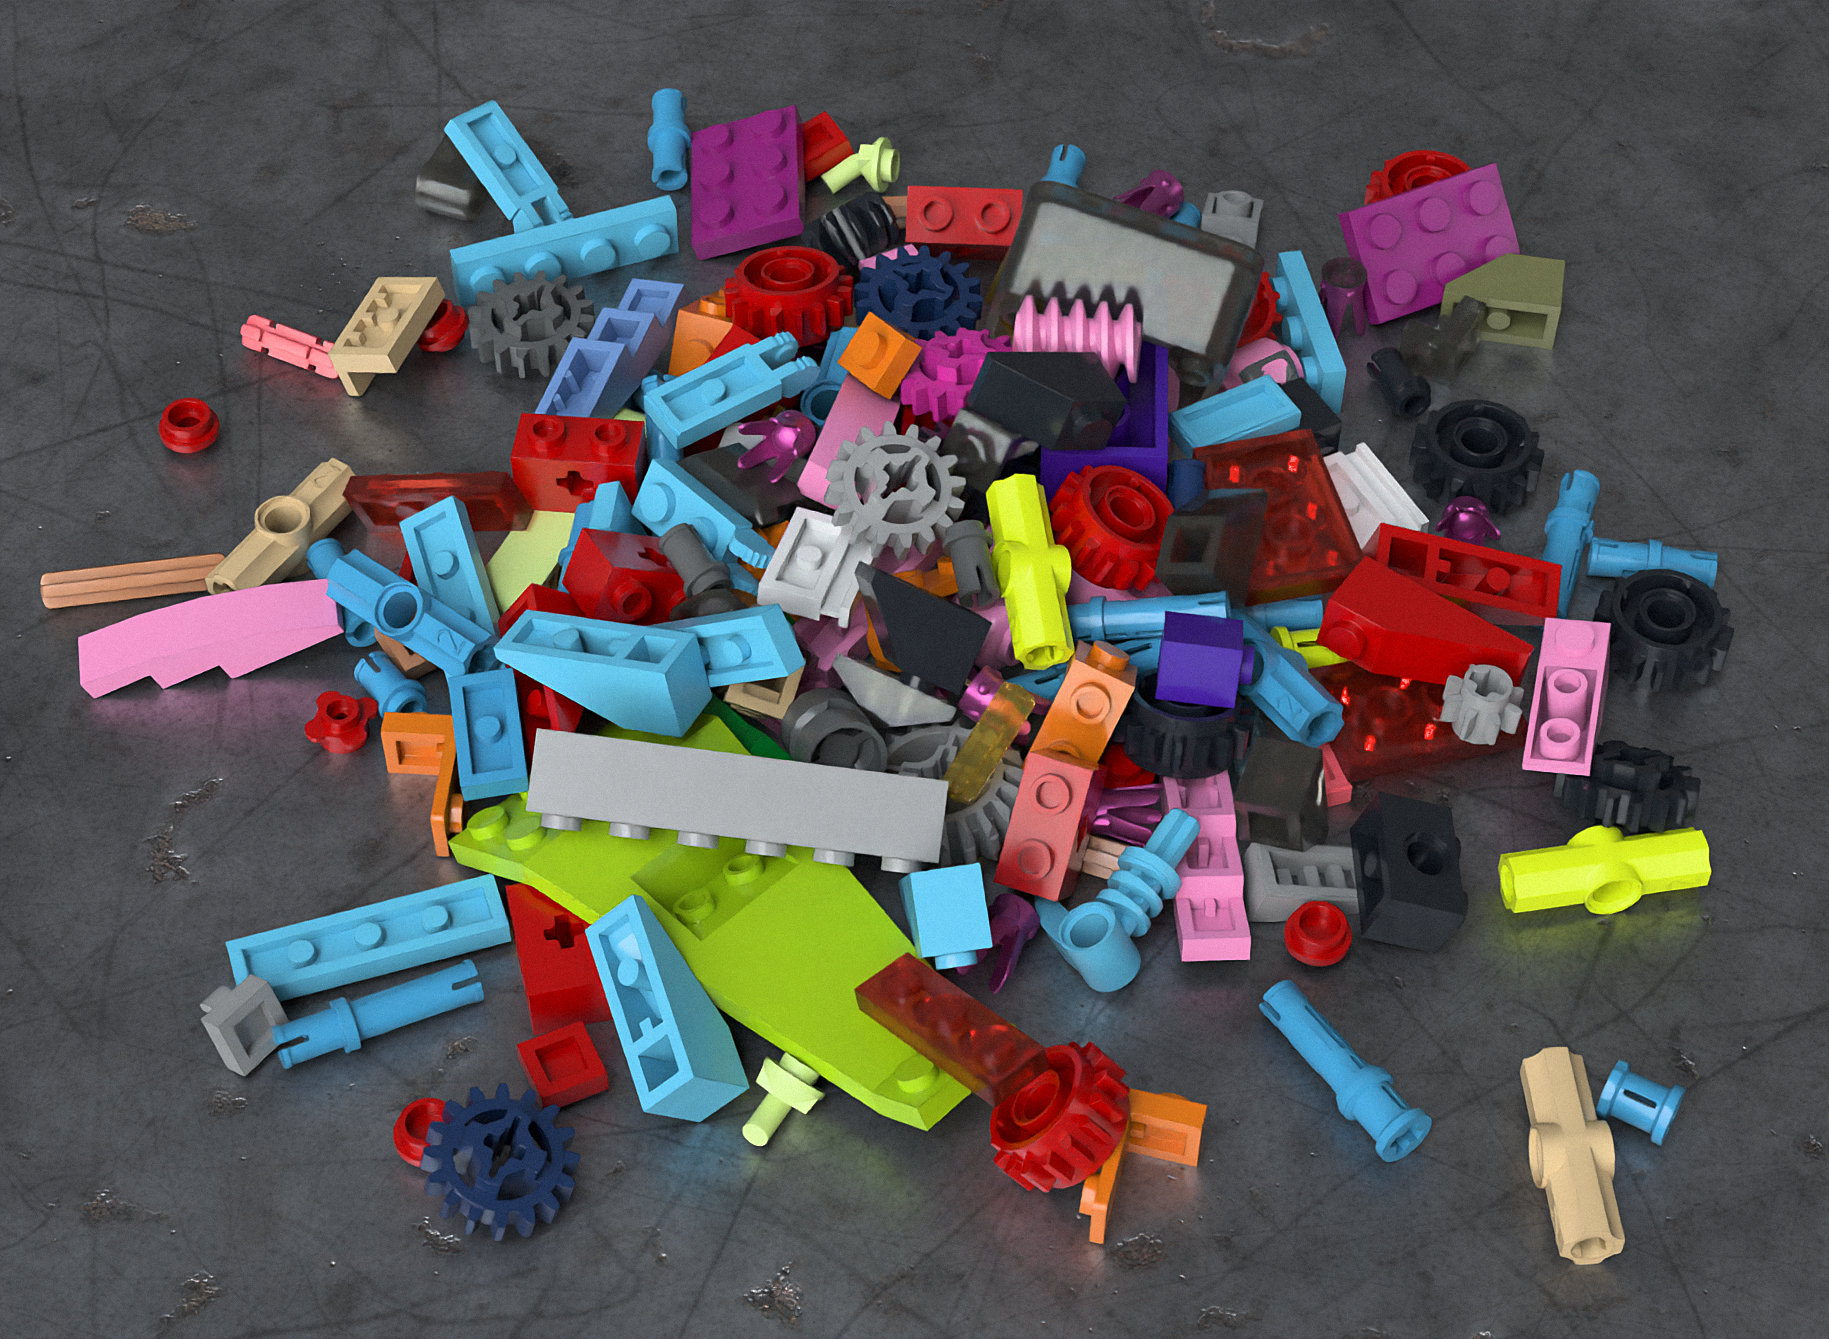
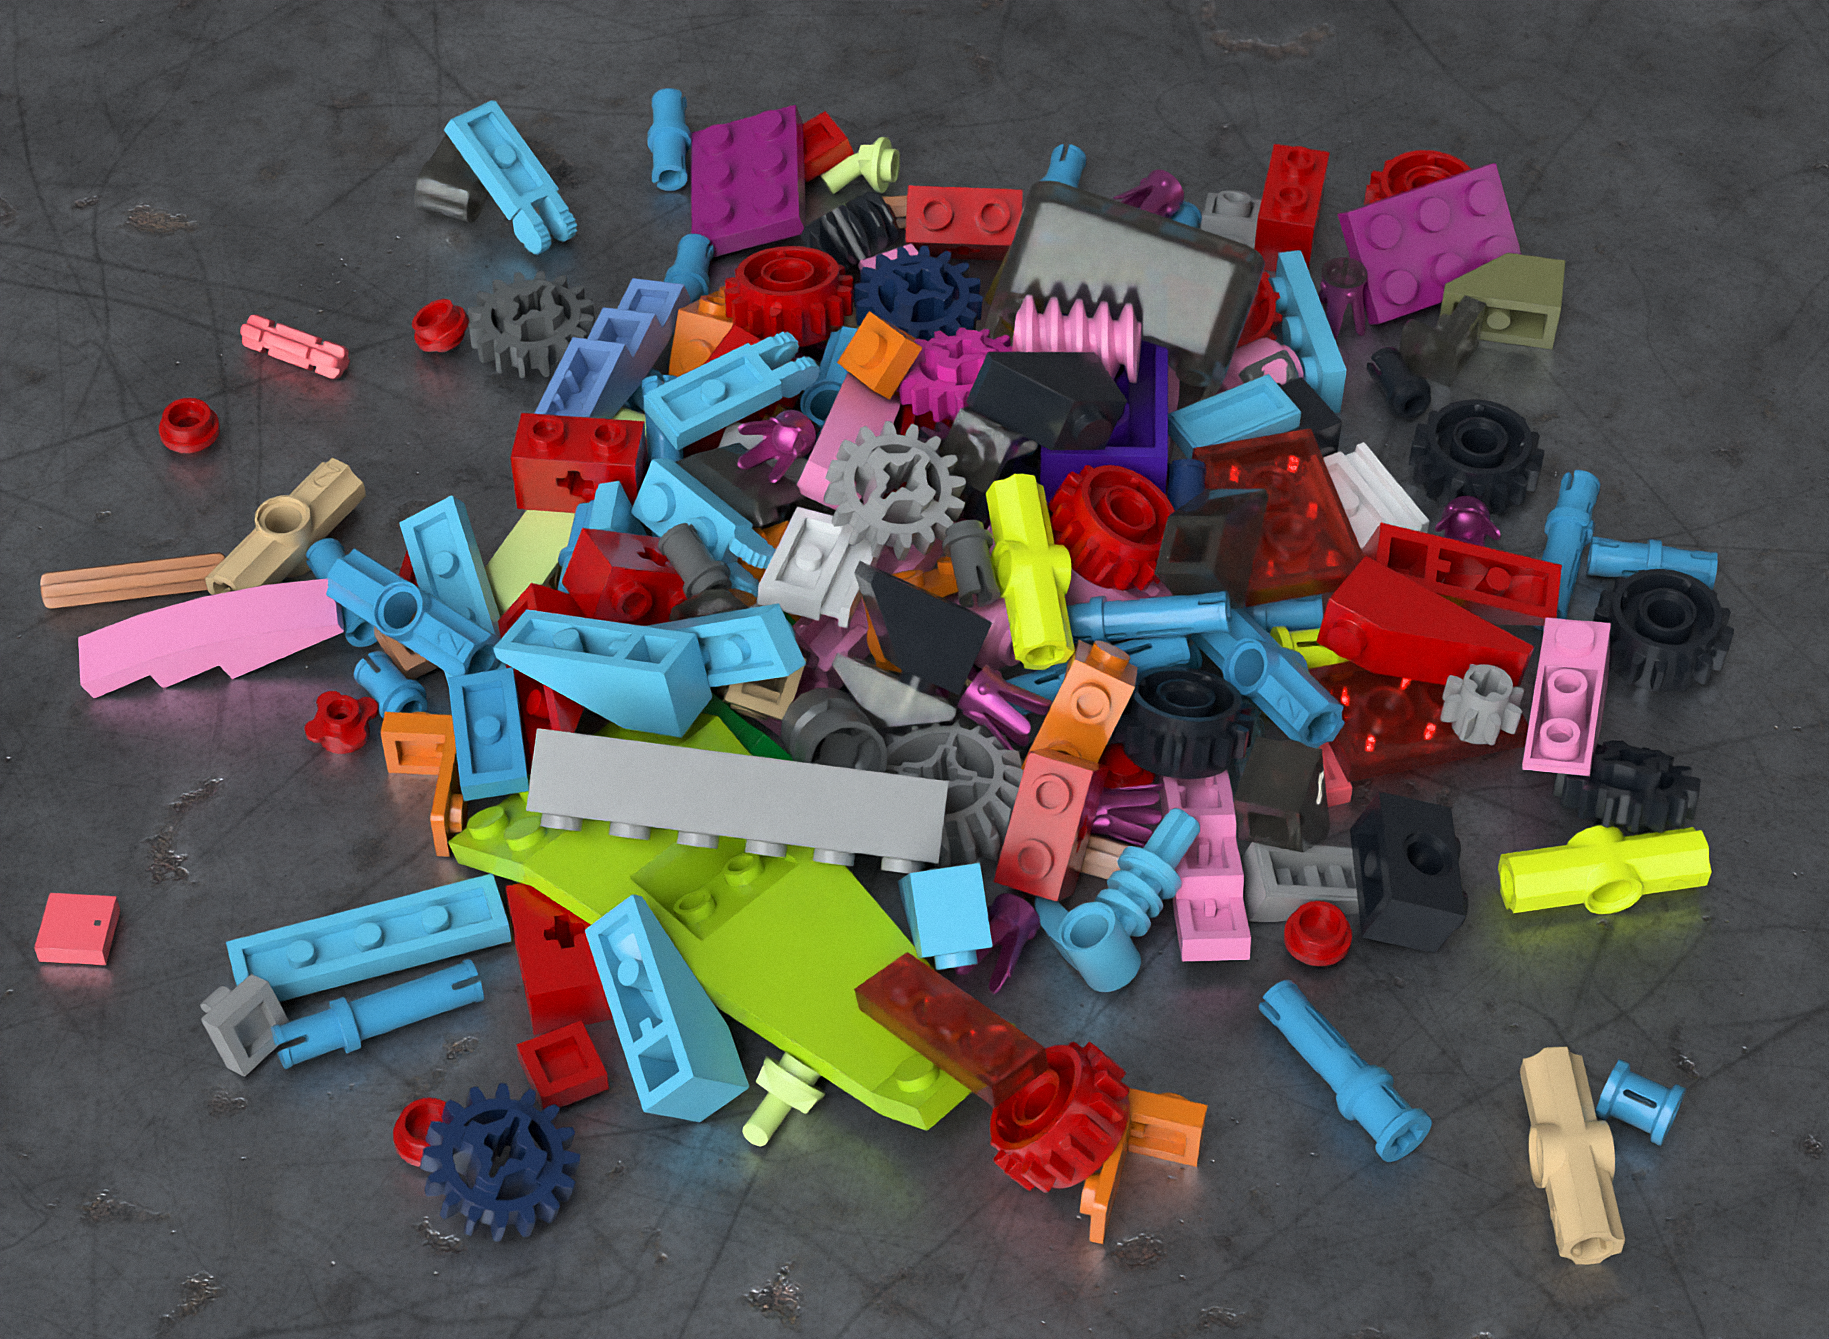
tan bracket [328,277,446,396] -> none
clear red plate [342,471,534,533] -> none
medium azure plate [449,195,679,307] -> none
clear yellow axle [941,682,1035,805] -> none
dark purple brick [1155,611,1255,708] -> none
none -> coral tile [34,893,121,965]
none -> dark azure pin [664,234,714,335]
none -> red brick [1253,144,1330,272]

